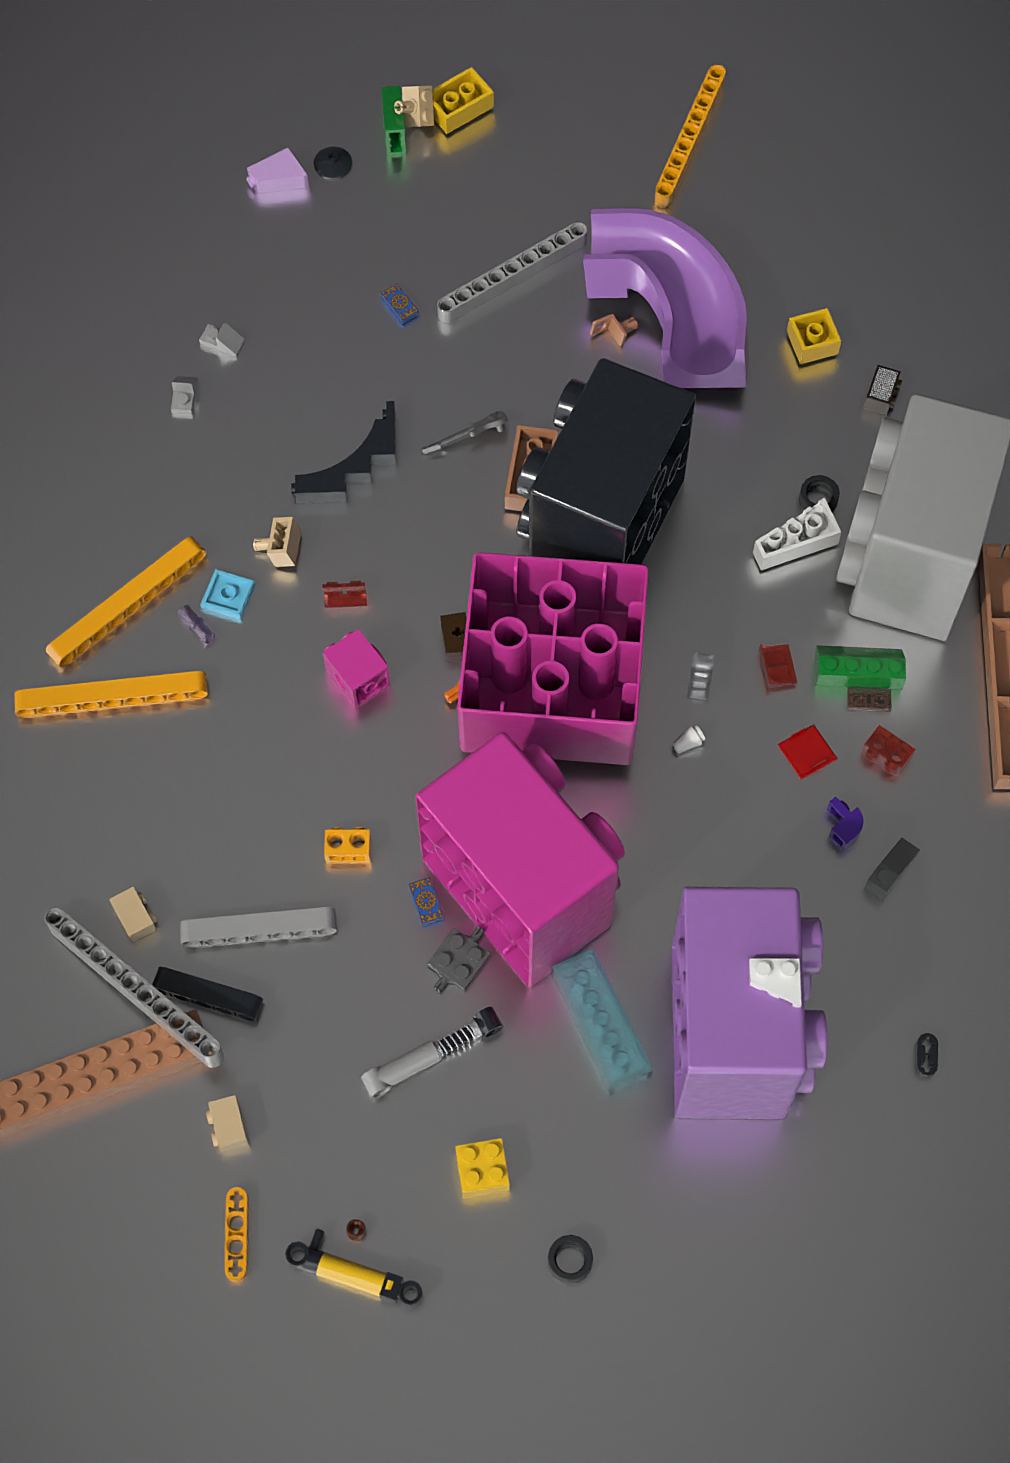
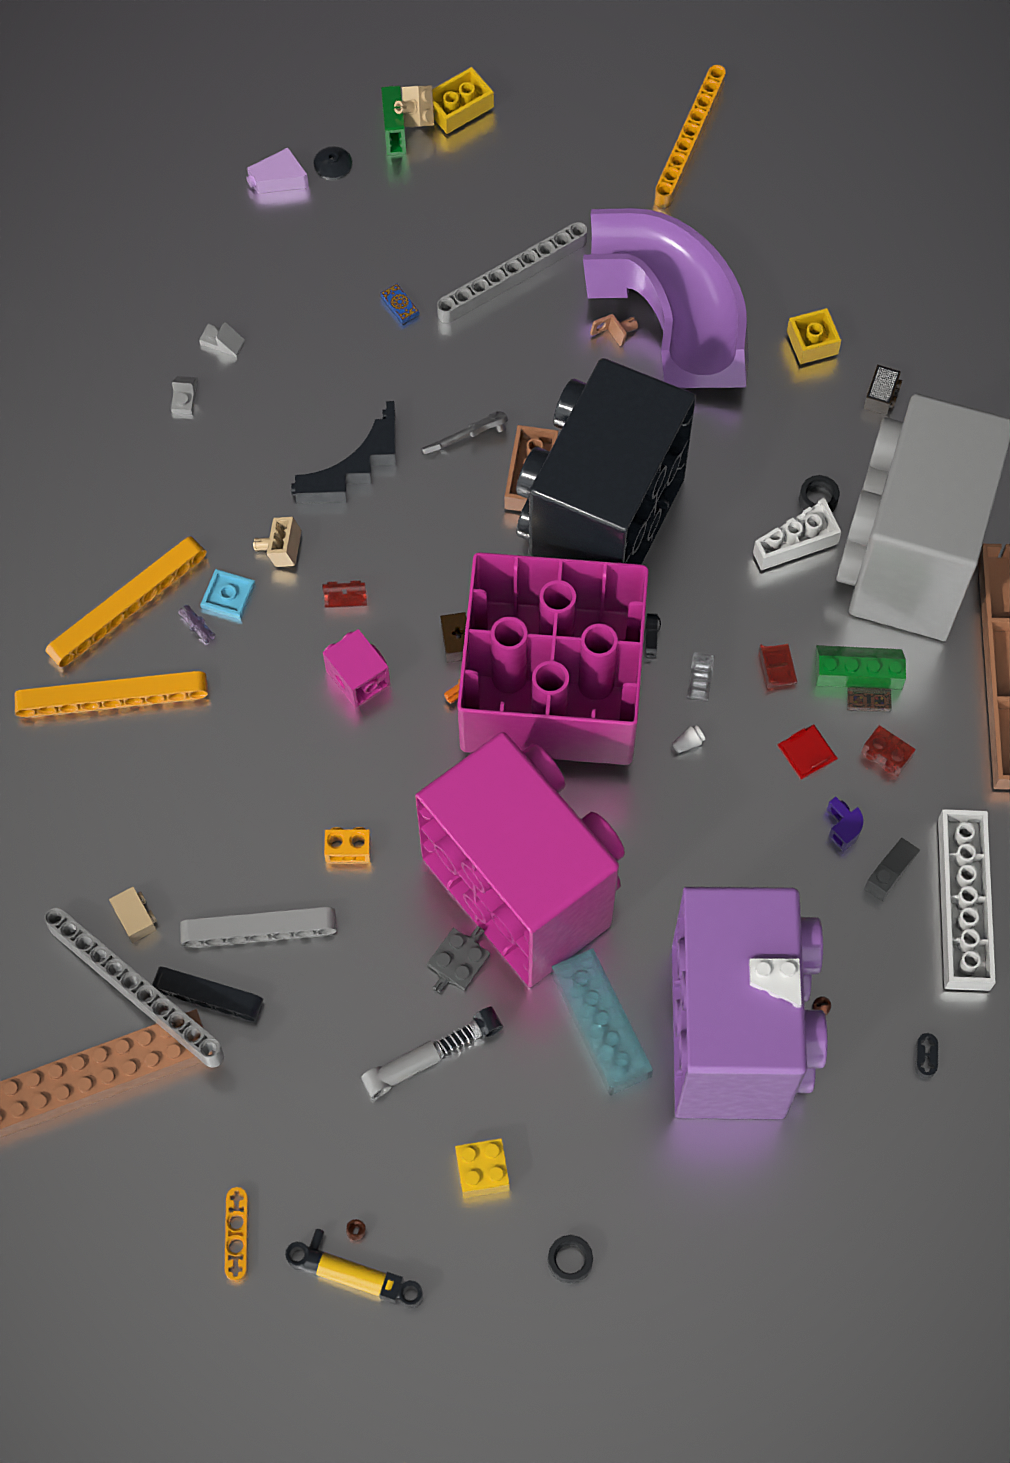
tan brick [206,1095,249,1152] -> none
tile [409,877,444,926] -> none
none -> black piece [645,613,661,657]
none -> copper hinge [812,996,831,1015]
none -> white brick [938,809,995,991]

